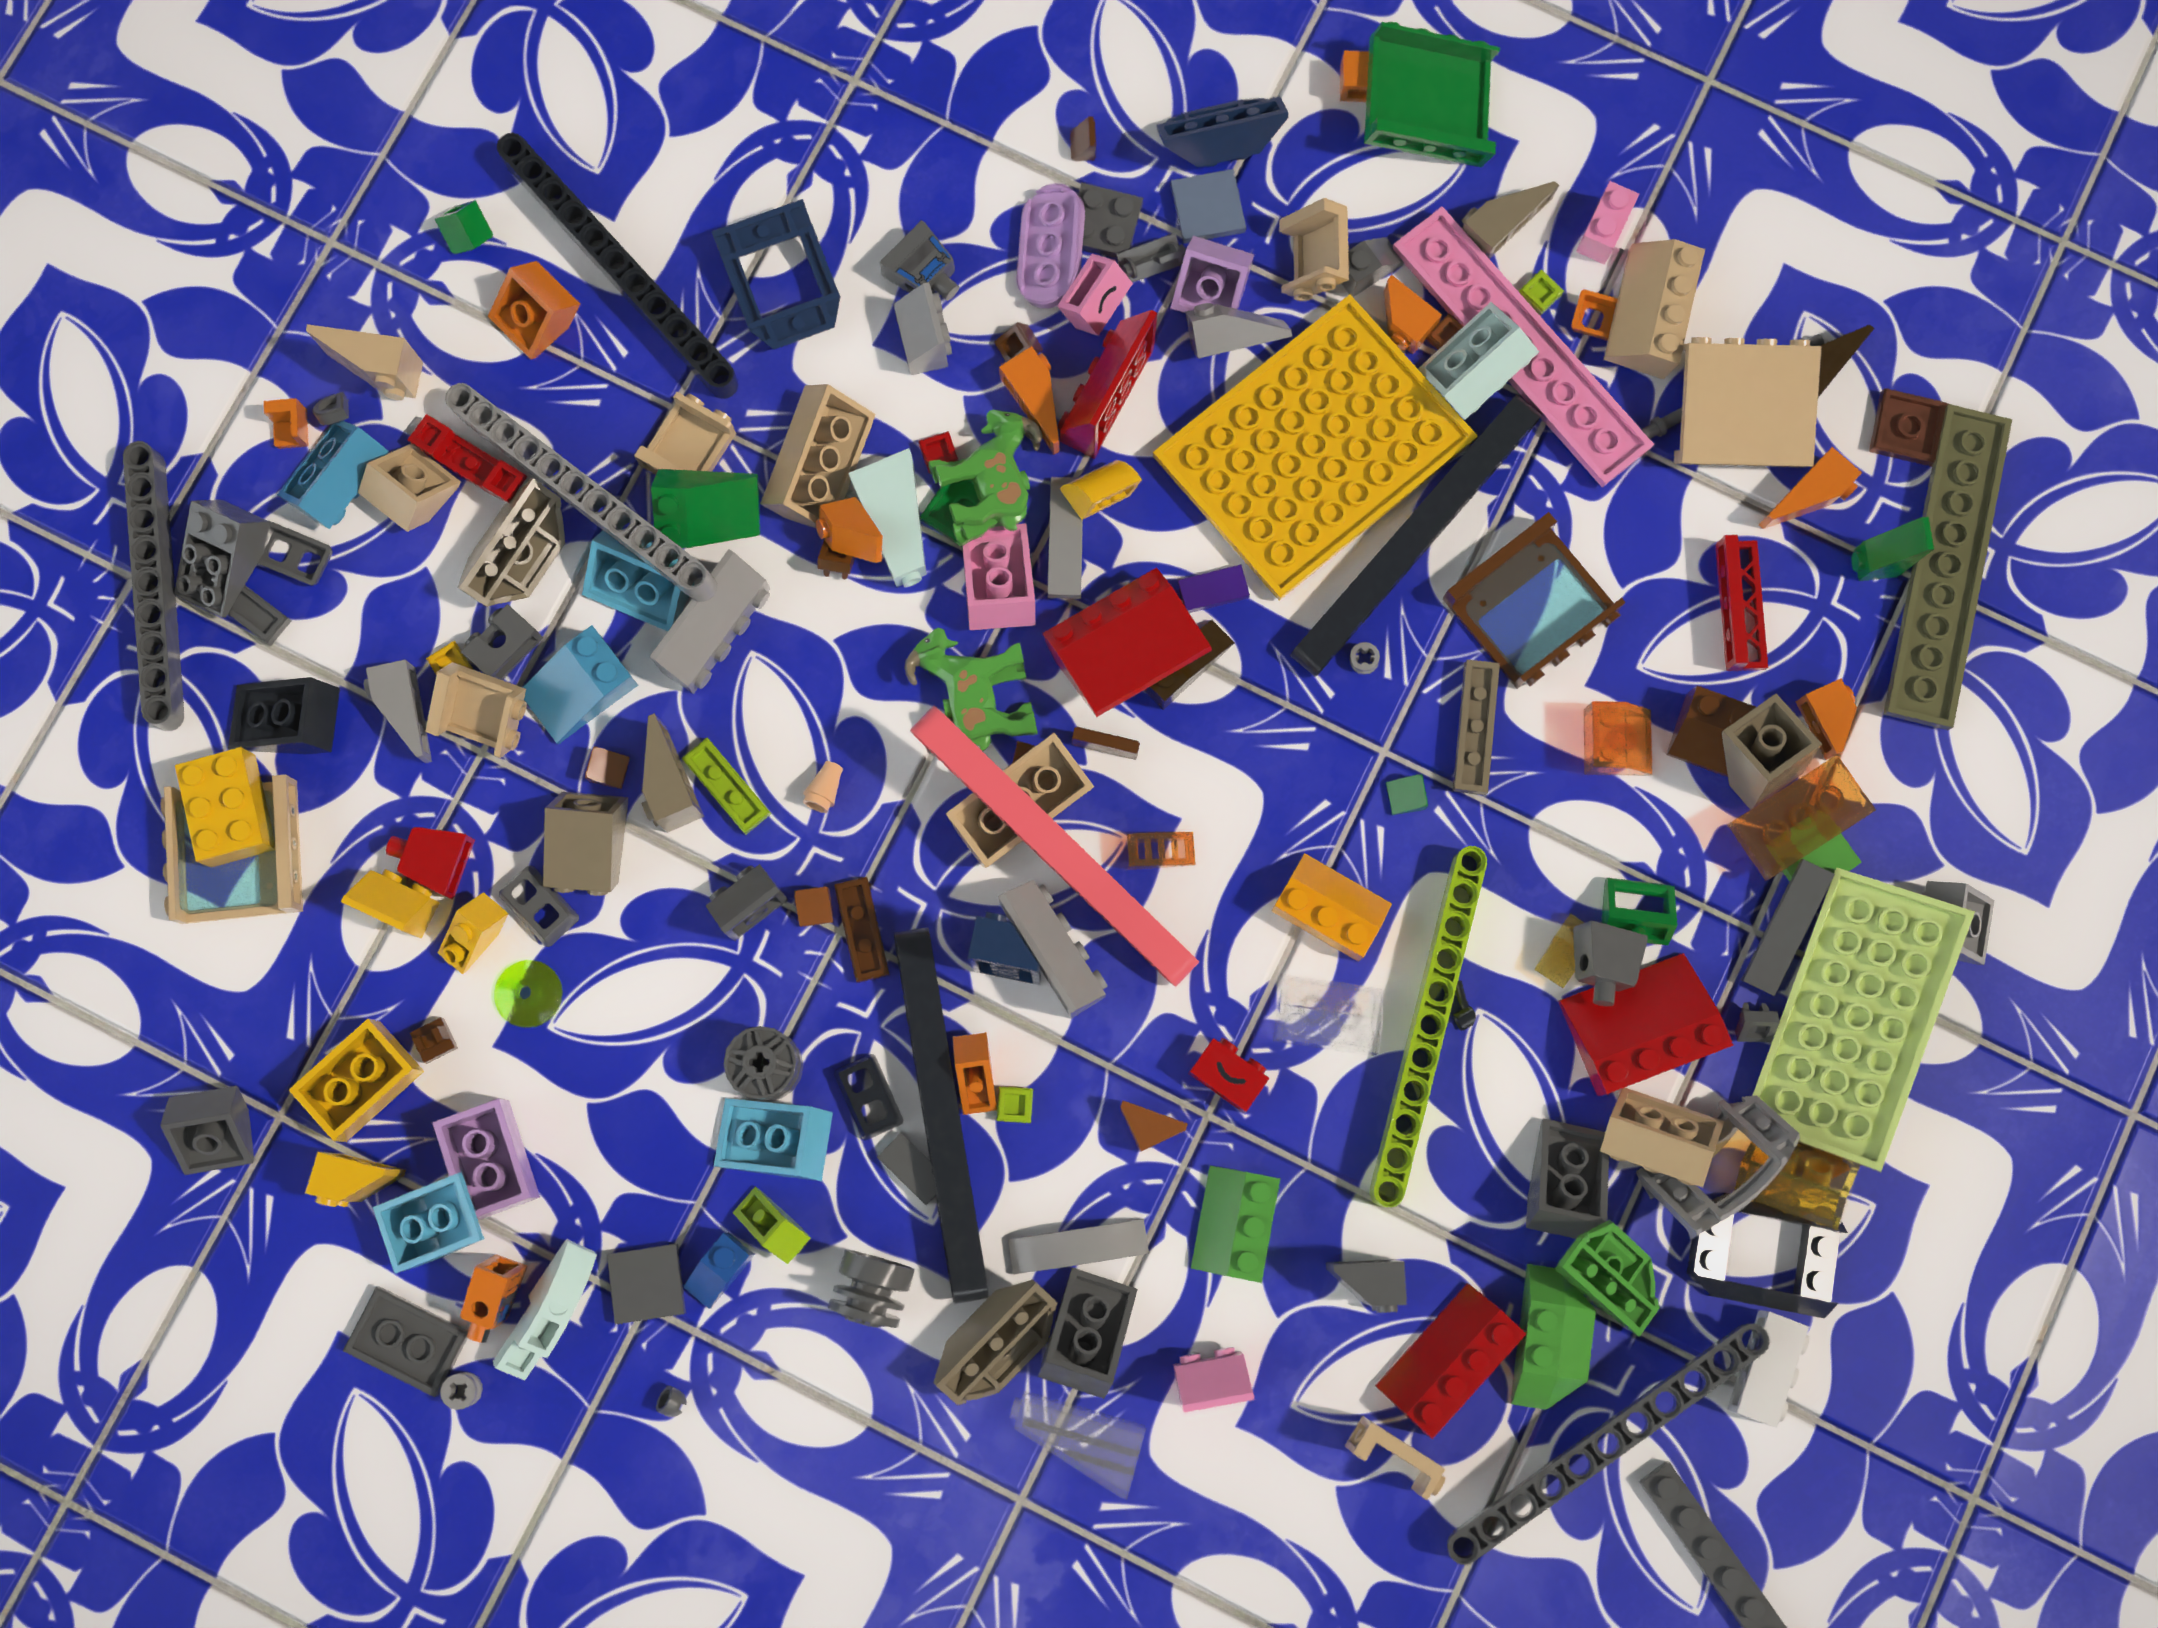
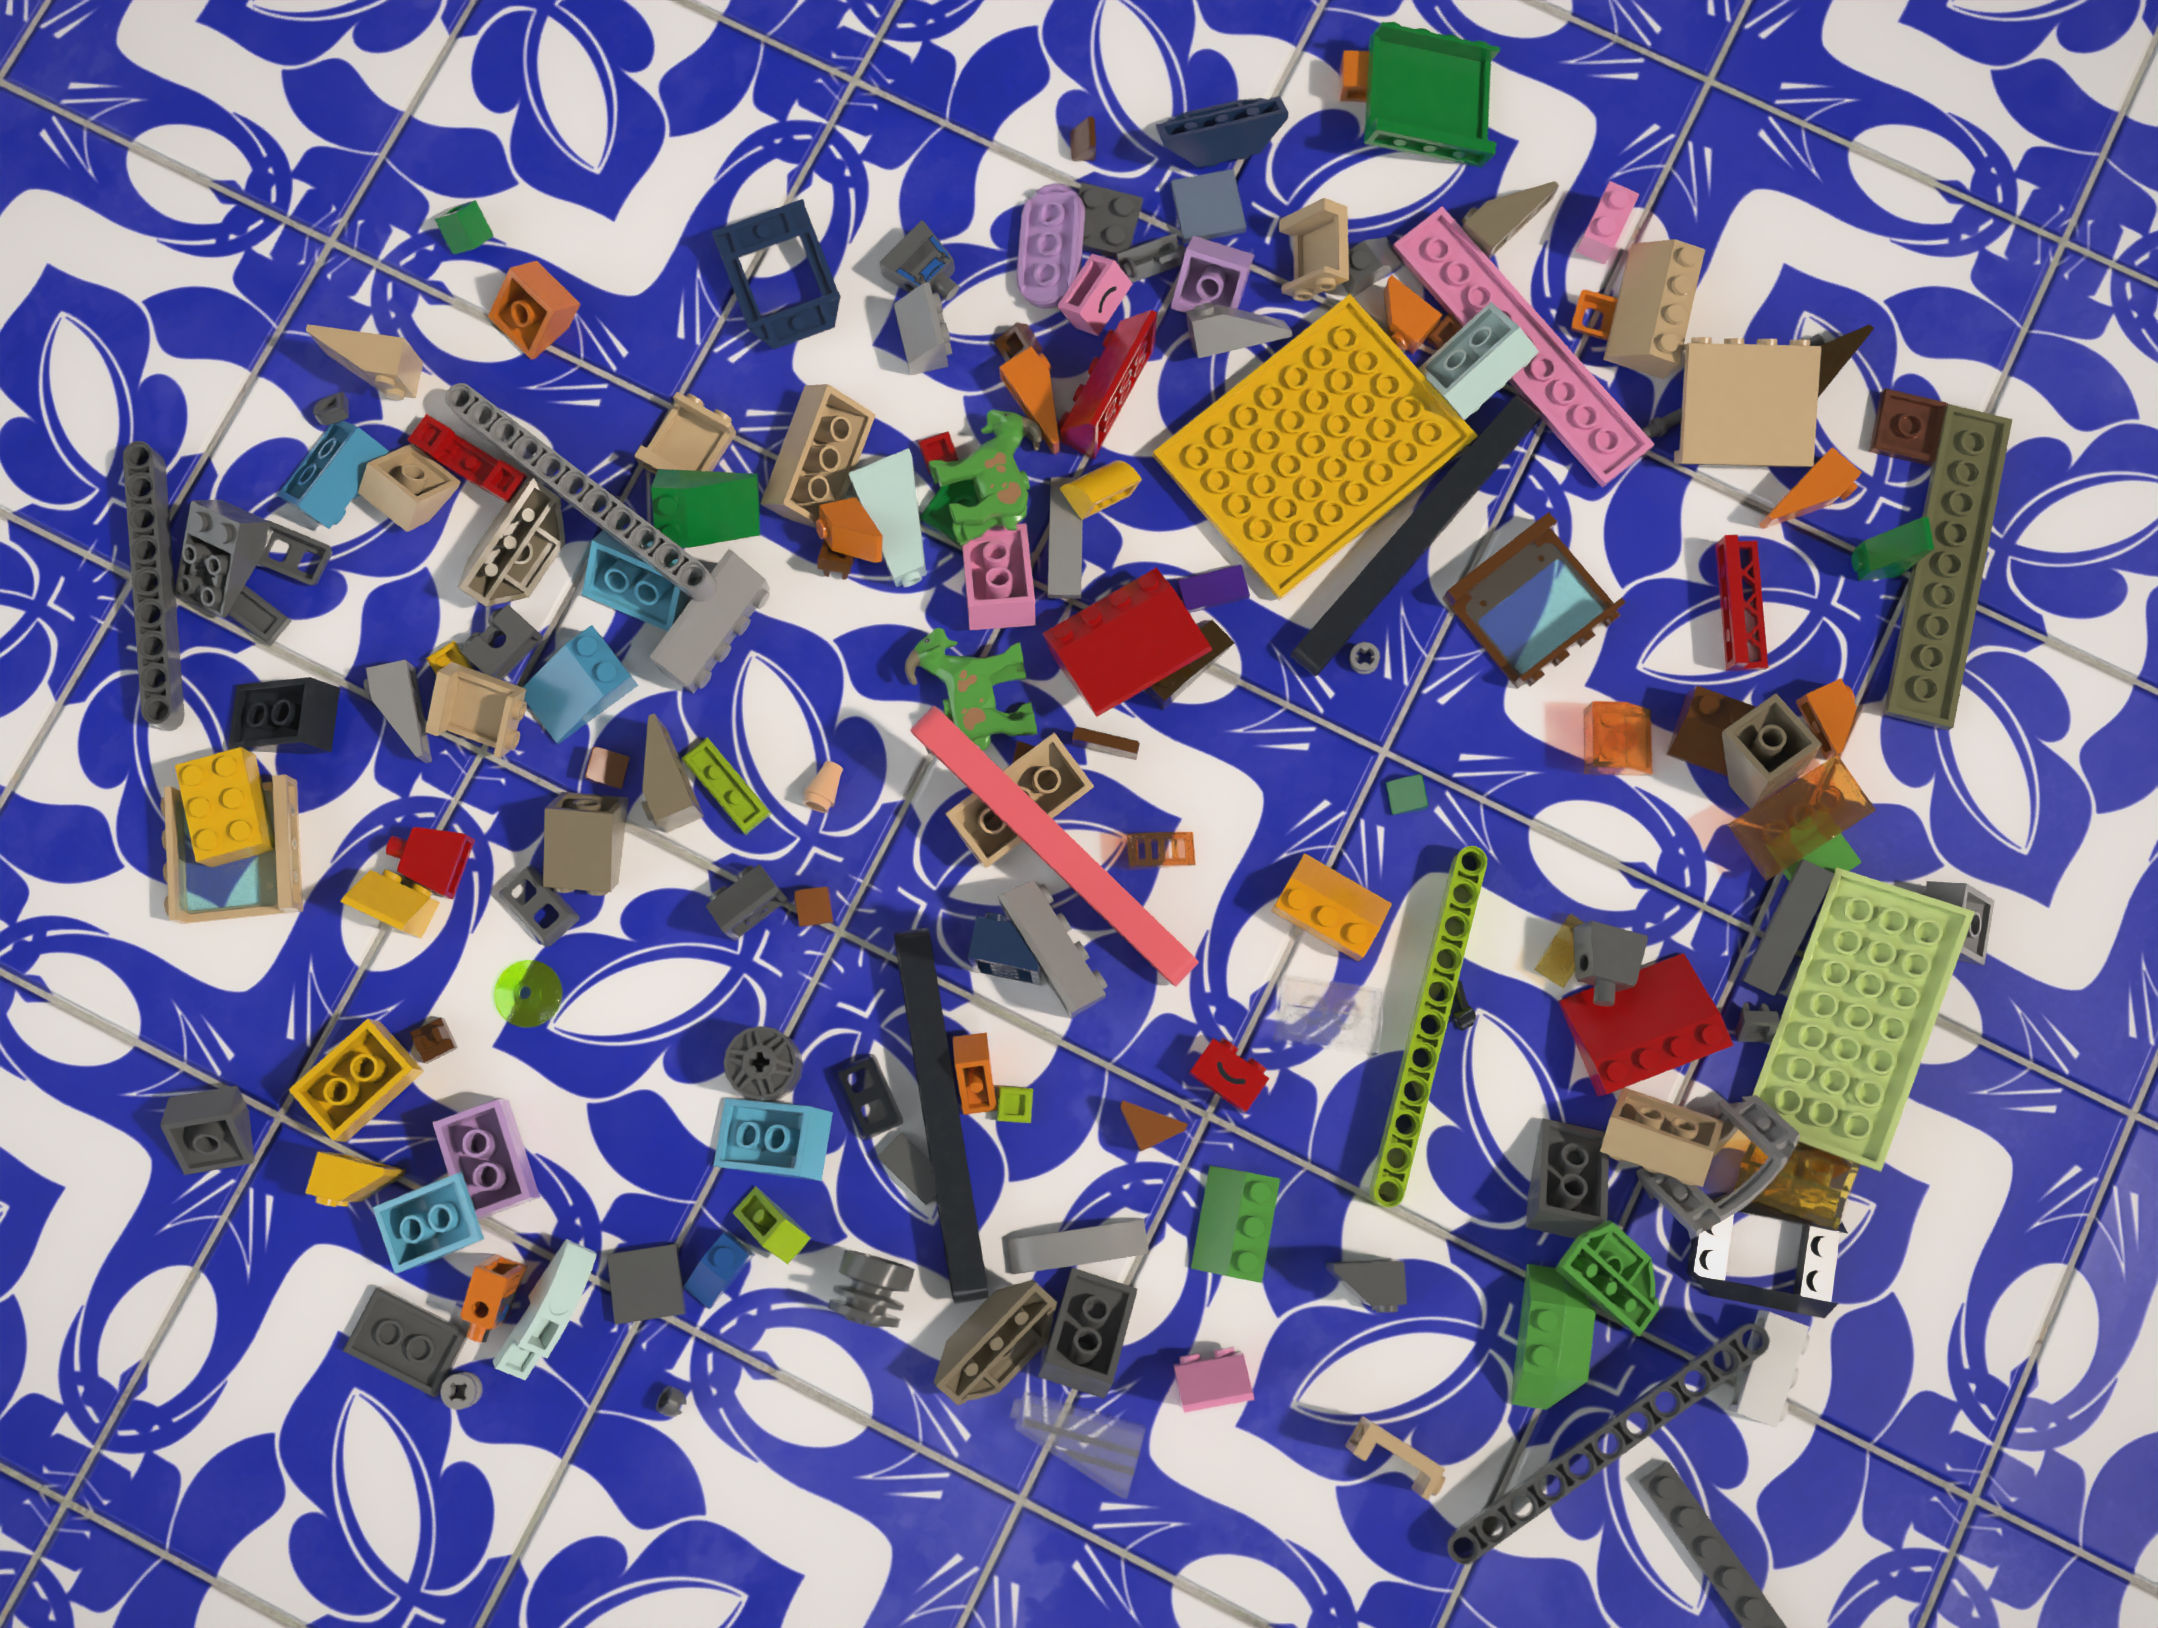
orange panel [263,398,309,449] -> none
yellow slope [438,892,509,974] -> none
black beam [497,133,738,399] -> none
reddish brown tile [834,877,890,983] -> none
red slope [1375,1283,1526,1439] -> none
dark tan plate [1453,659,1500,795] -> none
lime tile [1518,269,1564,316] -> none
green tile [1601,877,1677,946] -> none

